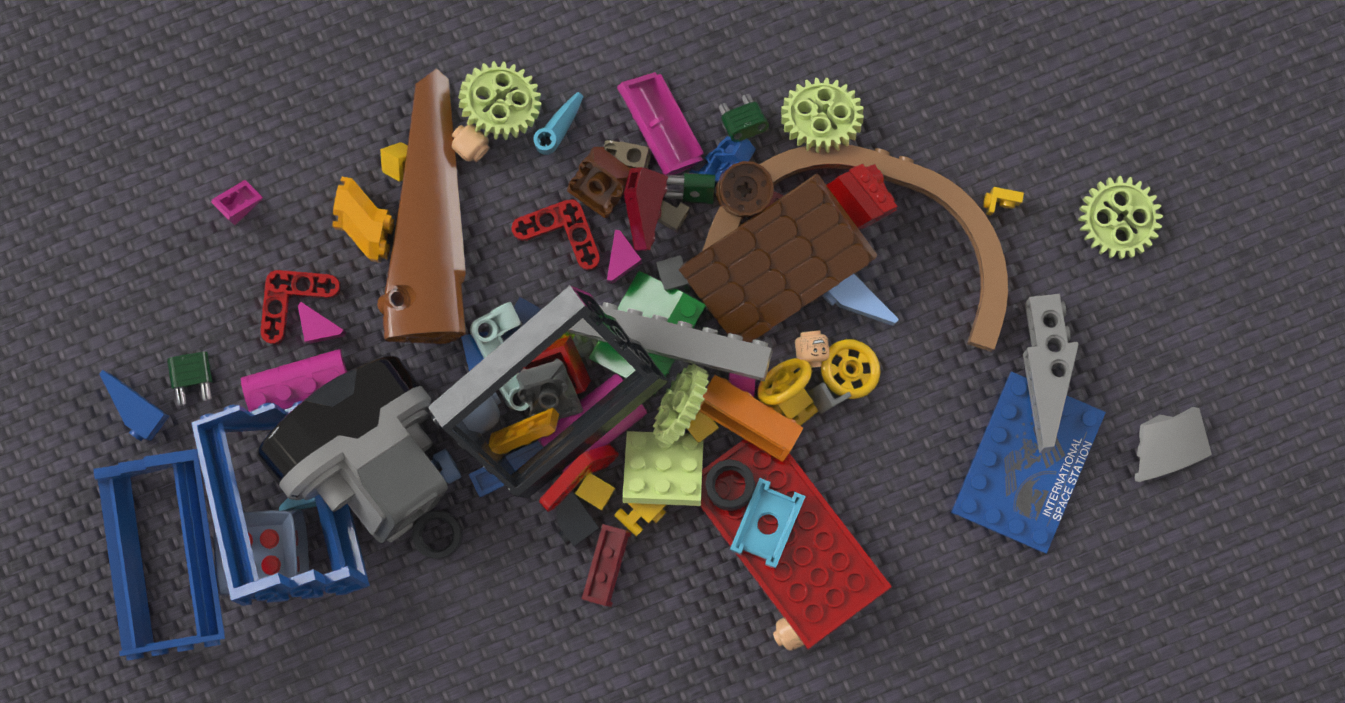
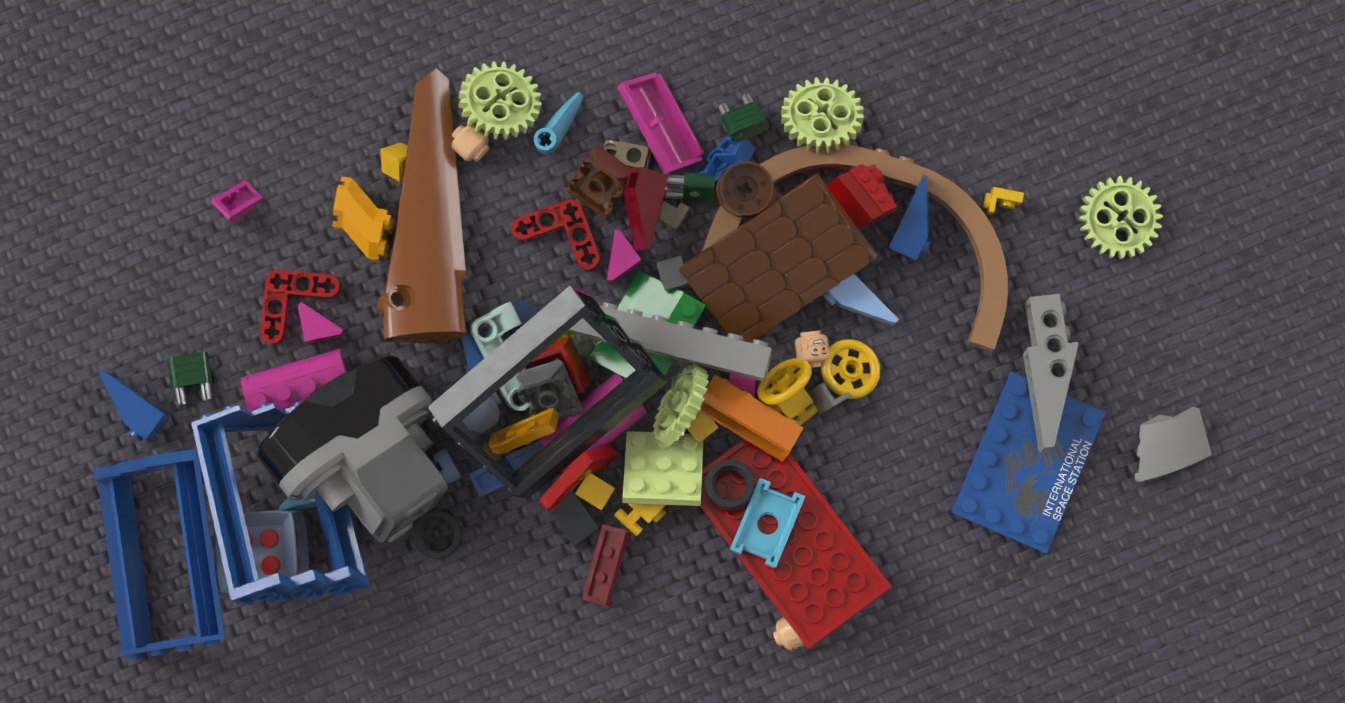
none -> blue slope [889,174,931,261]

